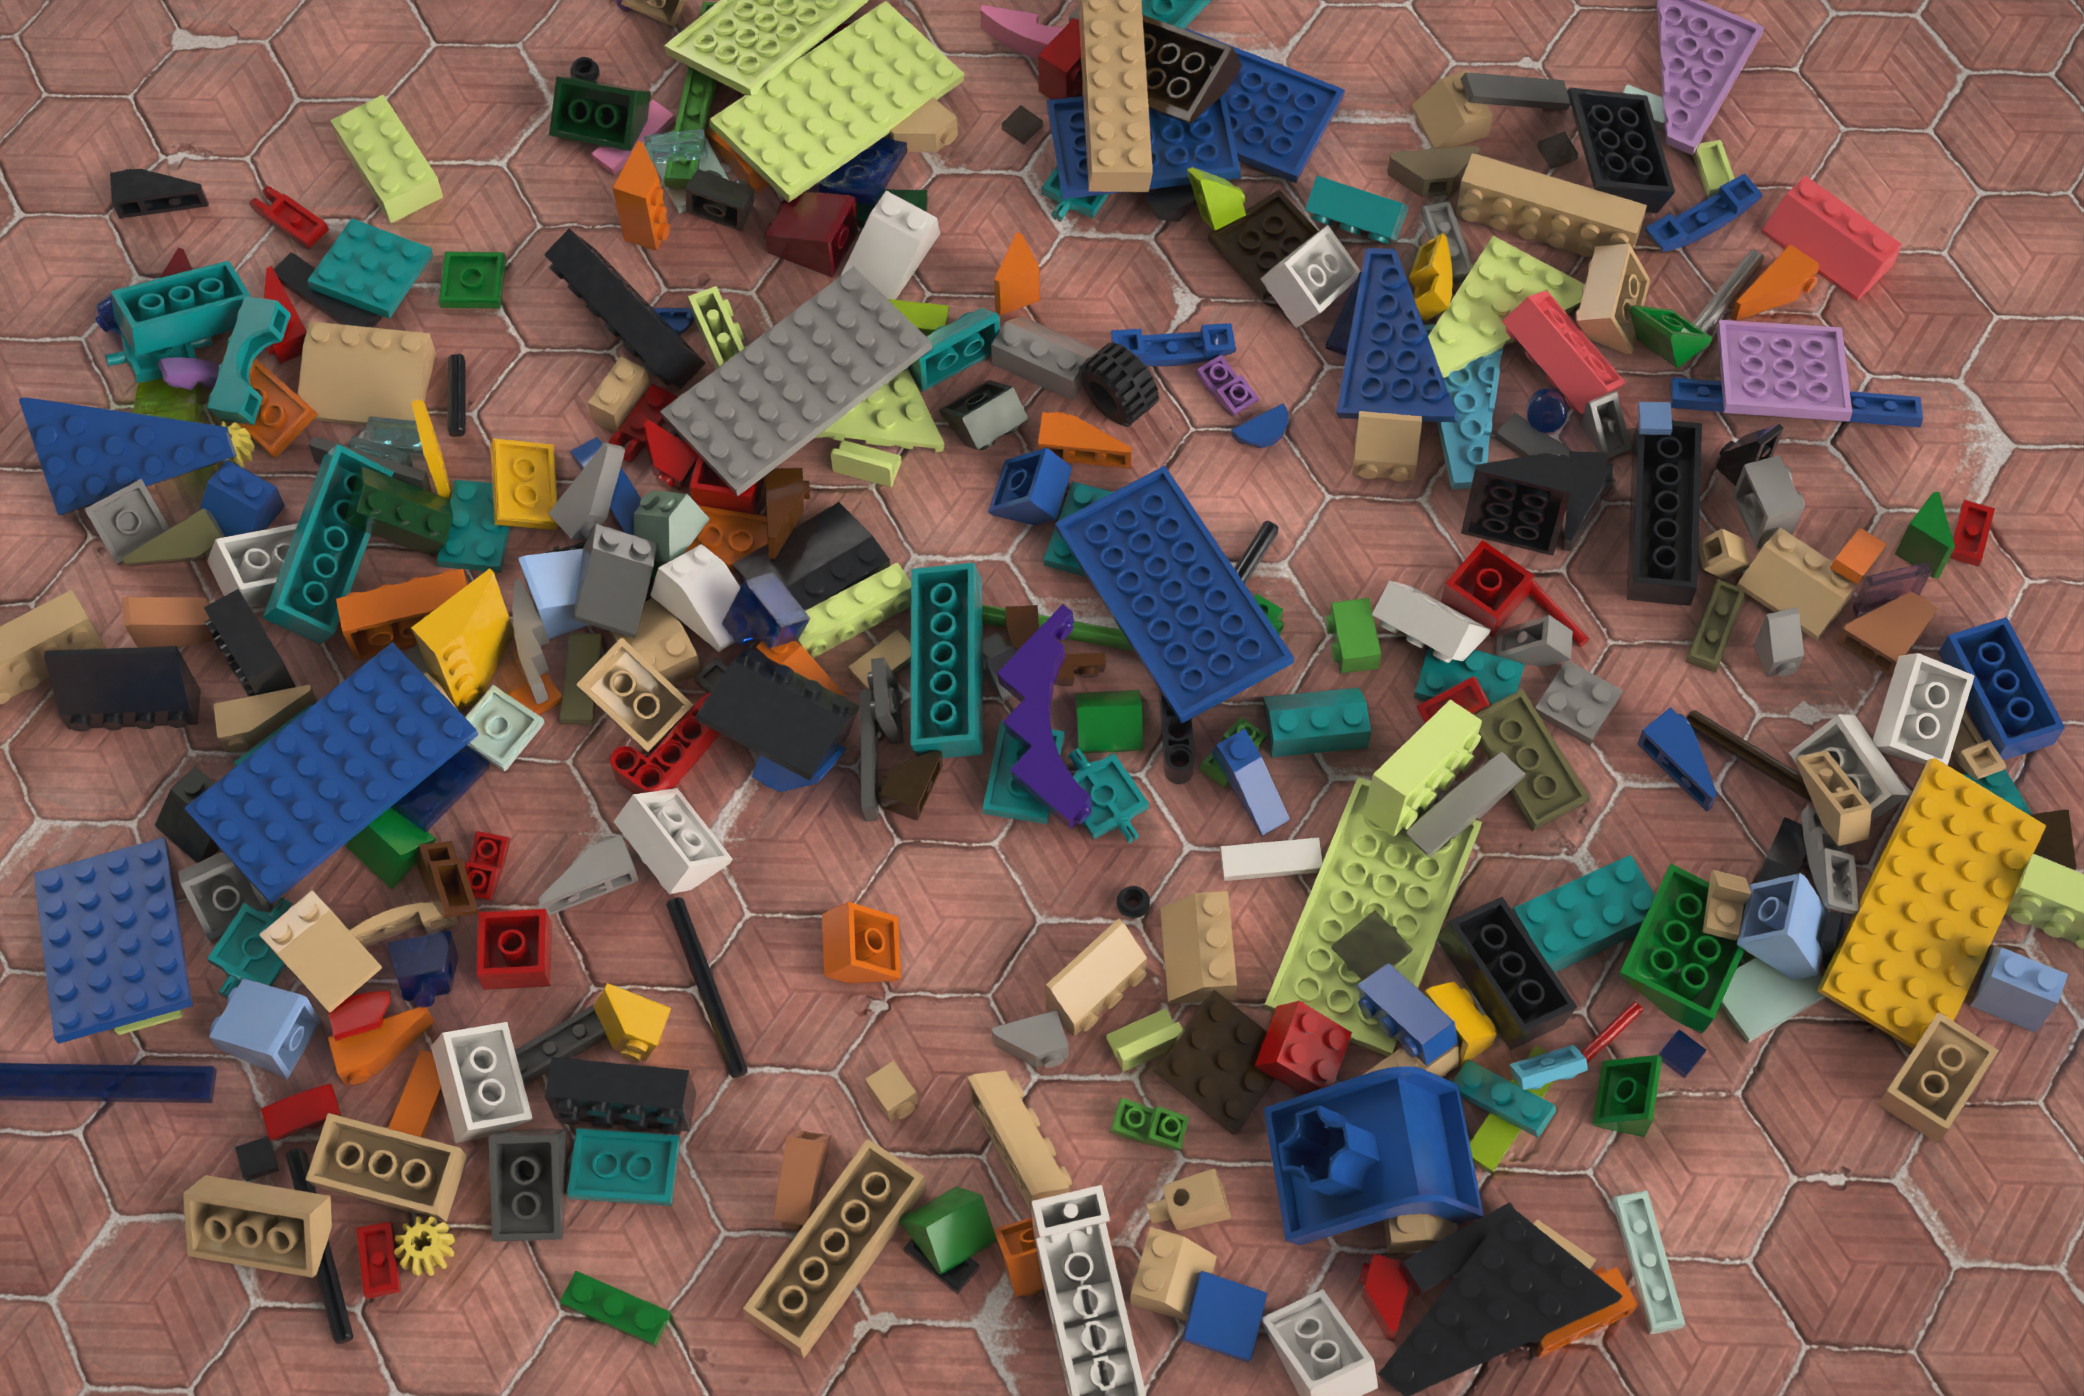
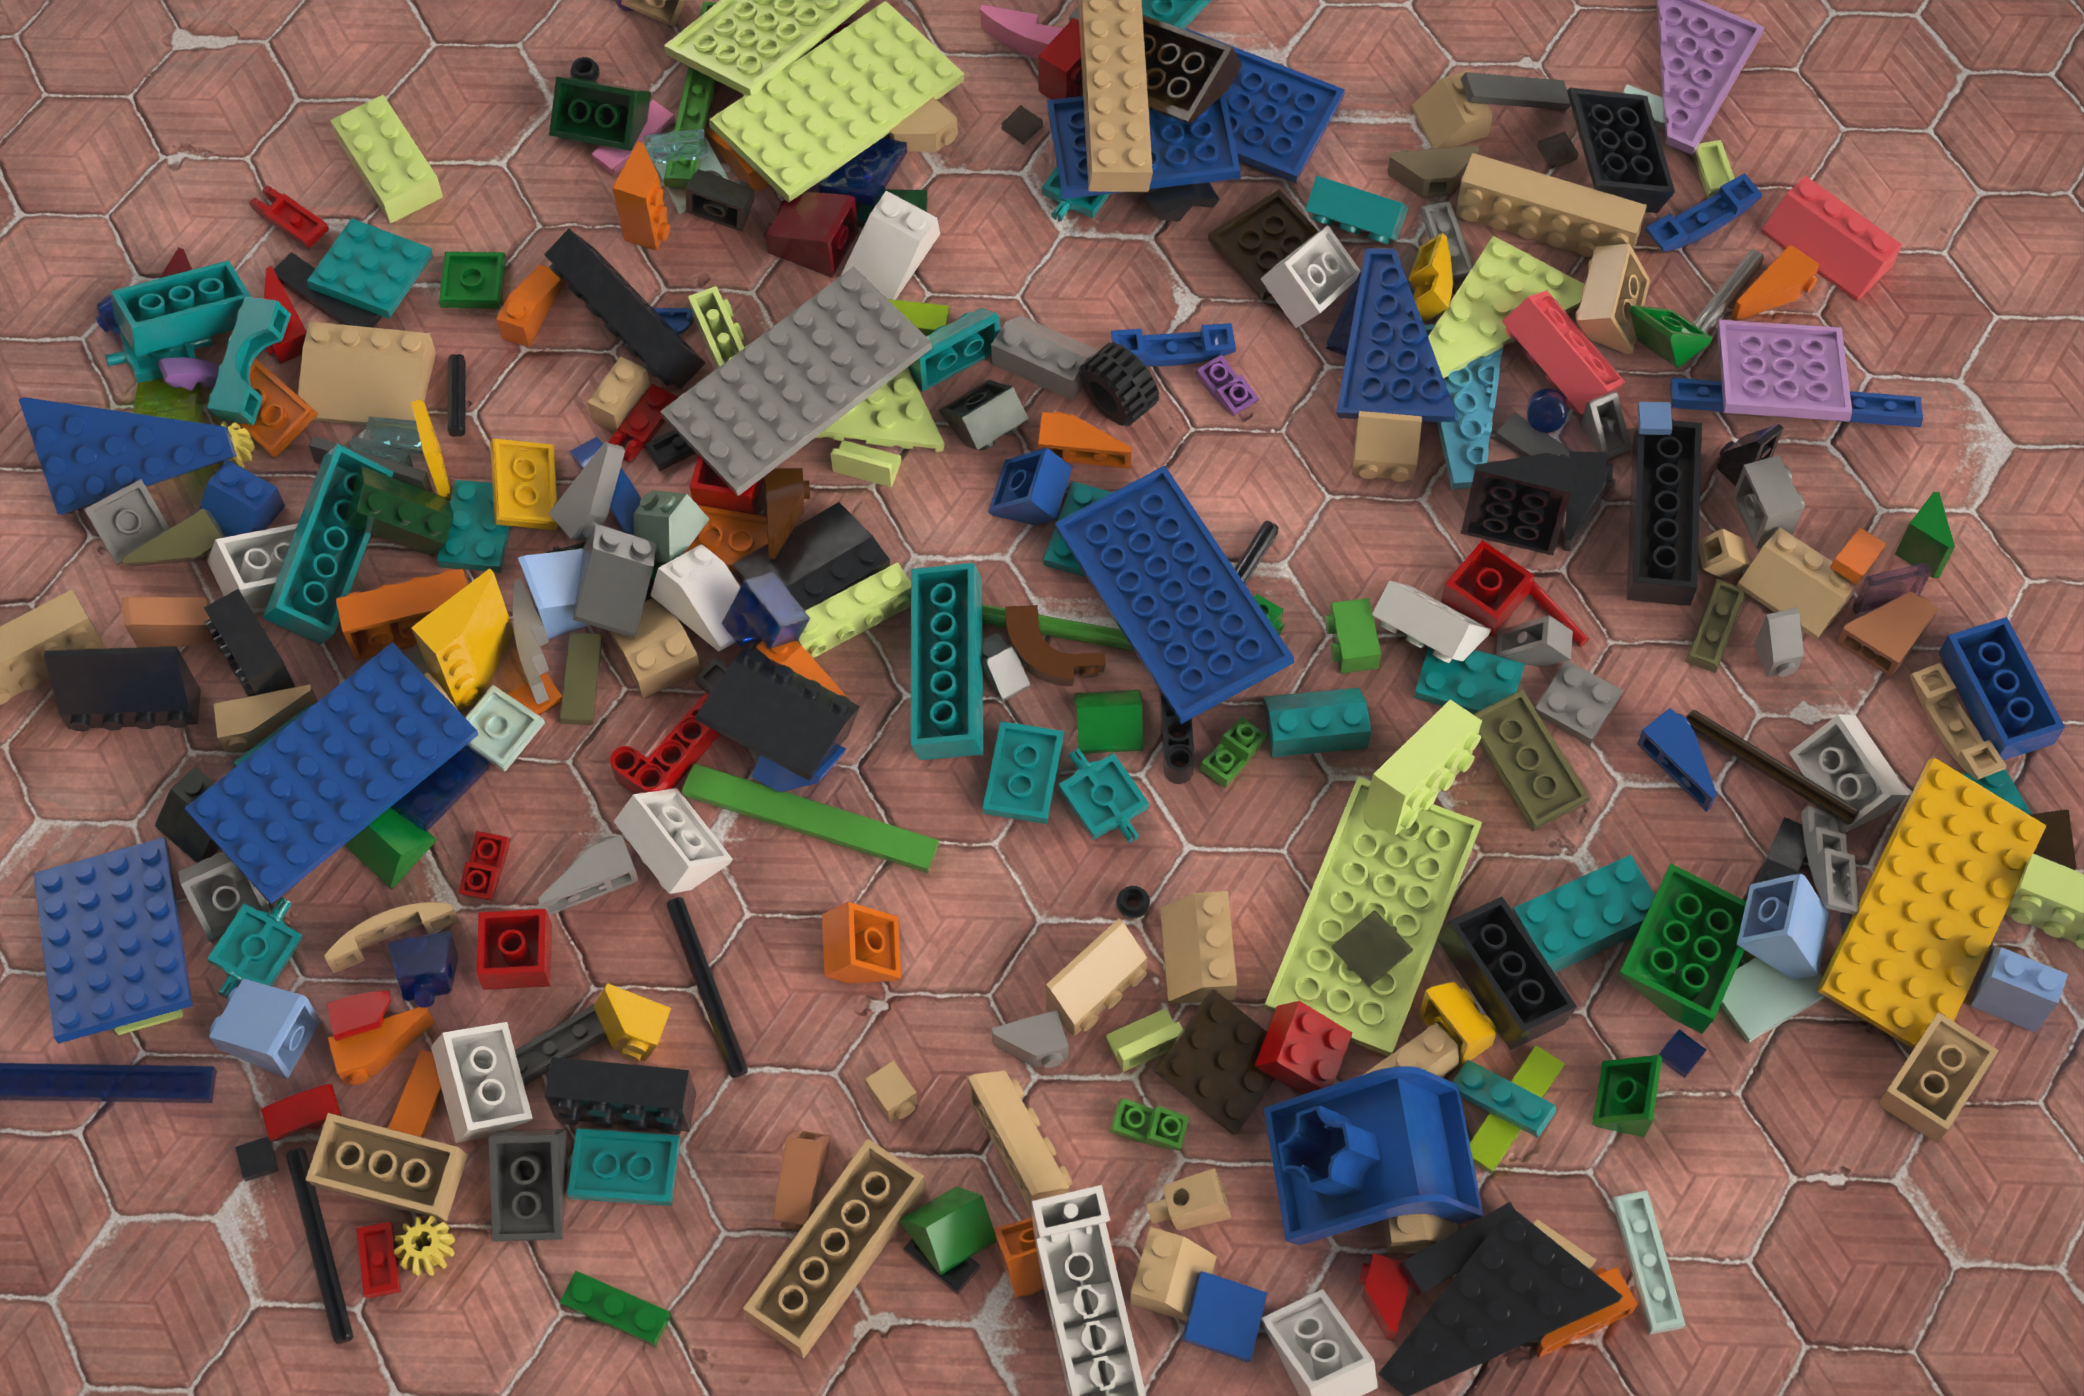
black slope [110,168,209,219] -> none
tan slope [183,1175,332,1278] -> none
tan slope [259,890,382,1013] -> none
reddish brown slope [416,841,478,918] -> none
tan slope [576,637,694,753] -> none
red slope [643,419,698,491] -> none
tan tile [848,630,911,690] -> none
dark grey tile [860,689,879,822] -> none
dark grey plate [867,657,904,744] -> none
dark brown slope [877,750,943,821] -> none
orange slope [994,232,1040,315] -> none
dark purple arch [997,604,1093,829] -> none
lime slope [1187,167,1246,231] -> none
slope [1211,729,1290,836] -> none
white tile [1220,838,1323,881] -> none
blue tile [1231,403,1288,448] -> none
brick [1357,963,1458,1066] -> none
light grey slope [1405,752,1525,858] -> none
red plate [1416,676,1490,723] -> none
medium azure plate [1510,1045,1588,1090] -> none
red bar [1580,1001,1644,1064] -> none
tan slope [1702,870,1751,941] -> none
tan slope [1796,750,1872,846] -> none
black tile [1821,910,1844,970] -> none
white slope [1873,653,1974,765] -> none
red plate [1950,500,1995,567] -> none
none -> orange slope [496,264,565,348]
none -> bright green tile [682,763,939,873]

